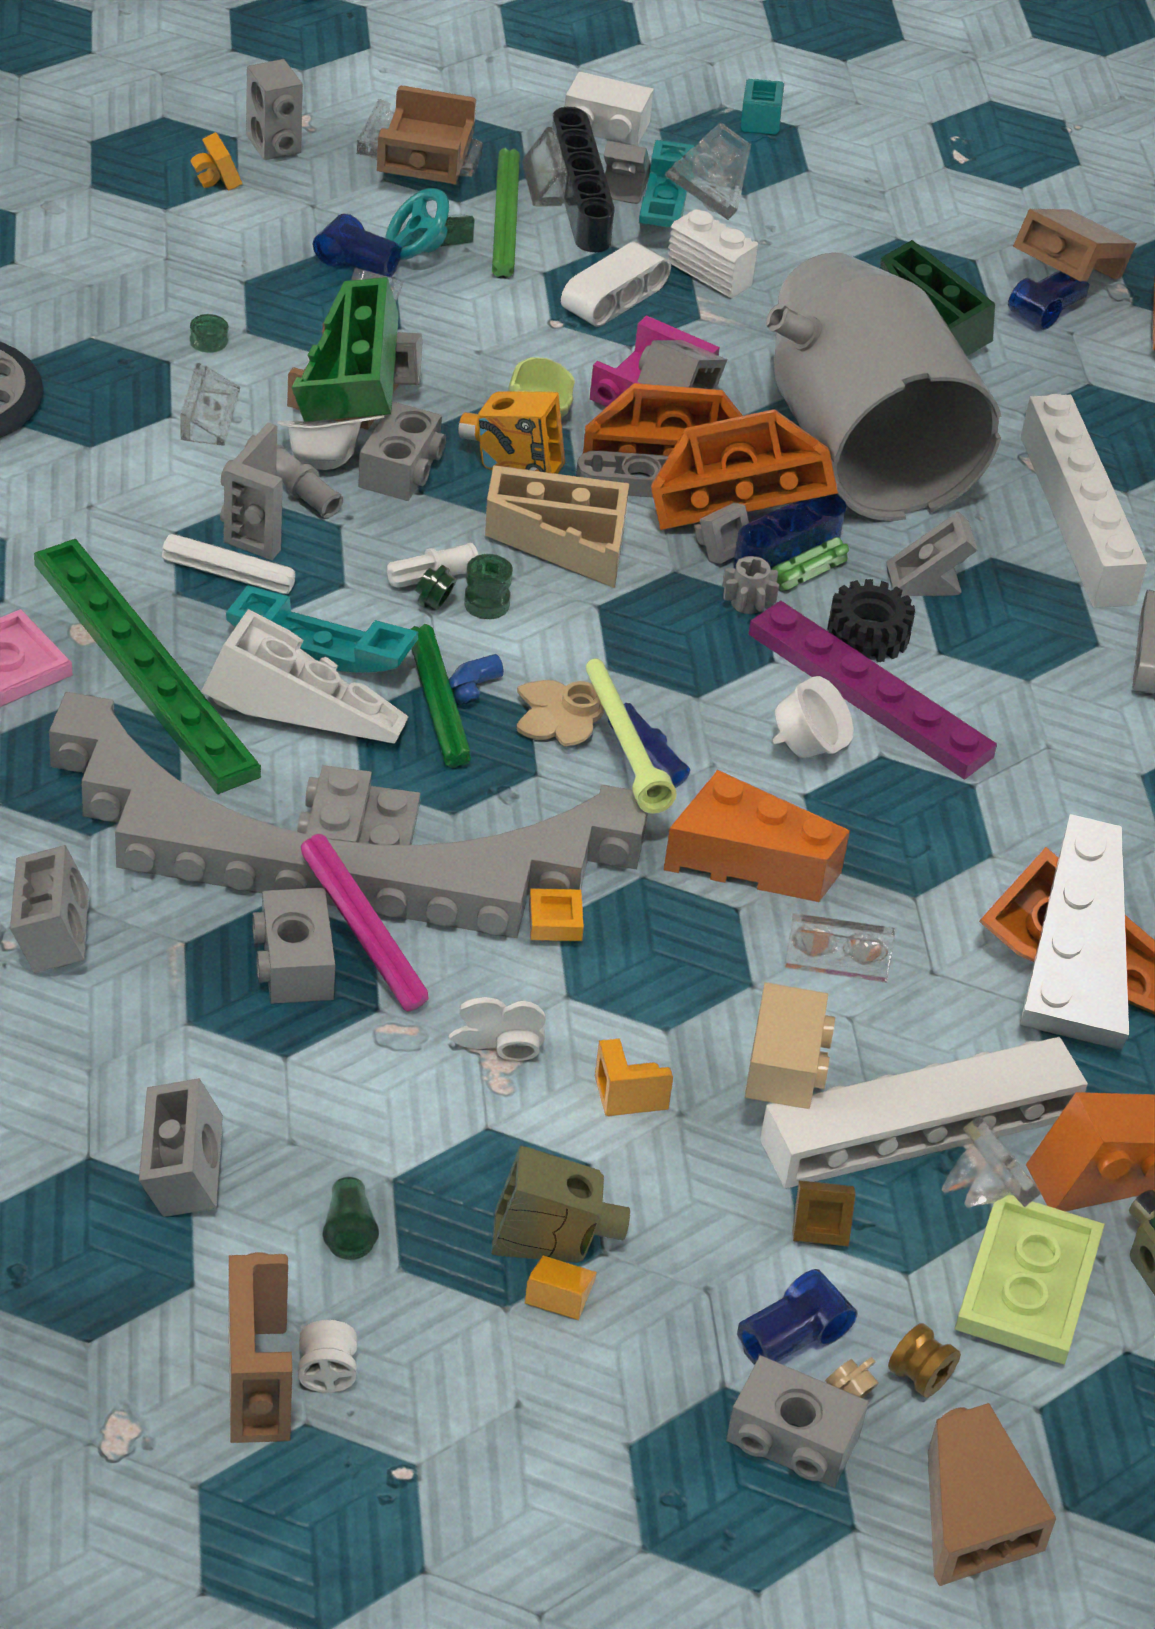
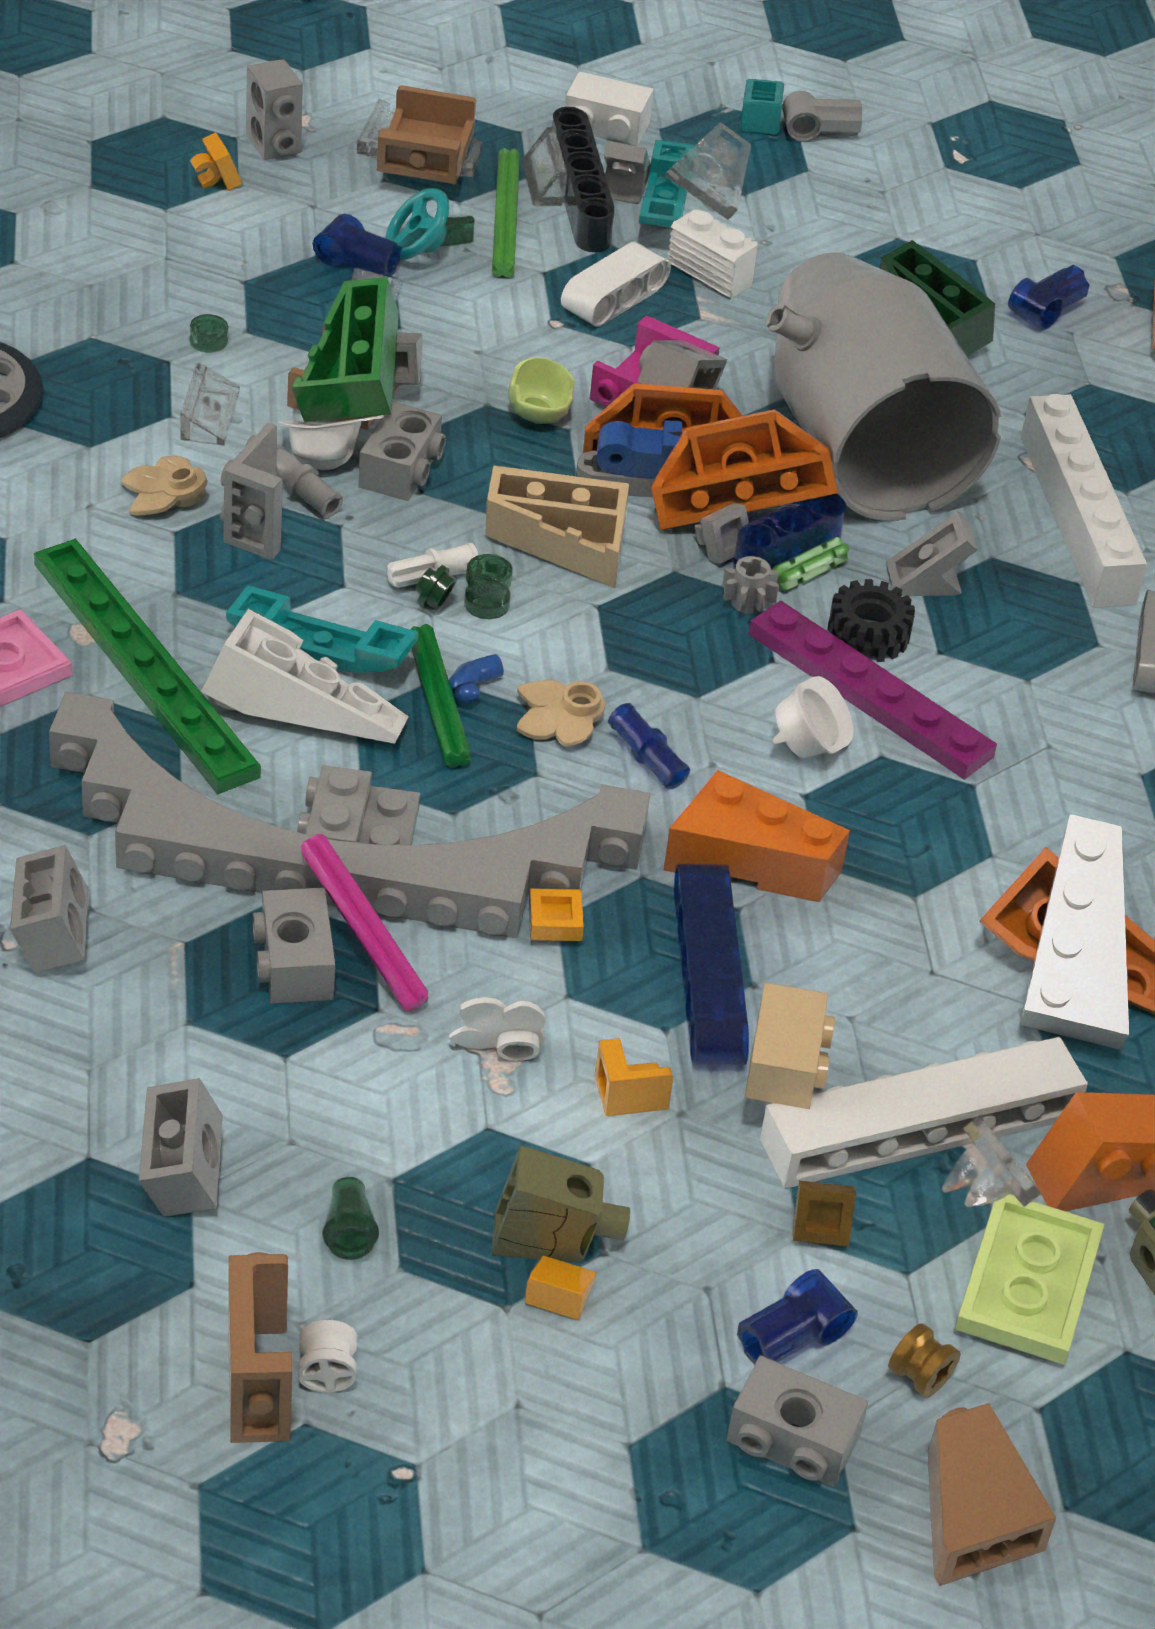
white axle [162,534,295,595] -> none
light orange torso [458,391,565,474] -> none
yellowish green piece [586,658,677,814] -> none
clear tile [785,913,895,983] -> none
tan plate [825,1357,879,1398] -> none
medium nougat panel [1013,209,1137,281] -> none
none -> tan plate [121,456,208,516]
none -> blue leg [596,420,682,479]
none -> clear blue beam [674,863,749,1065]
none -> light grey piece [782,91,862,142]

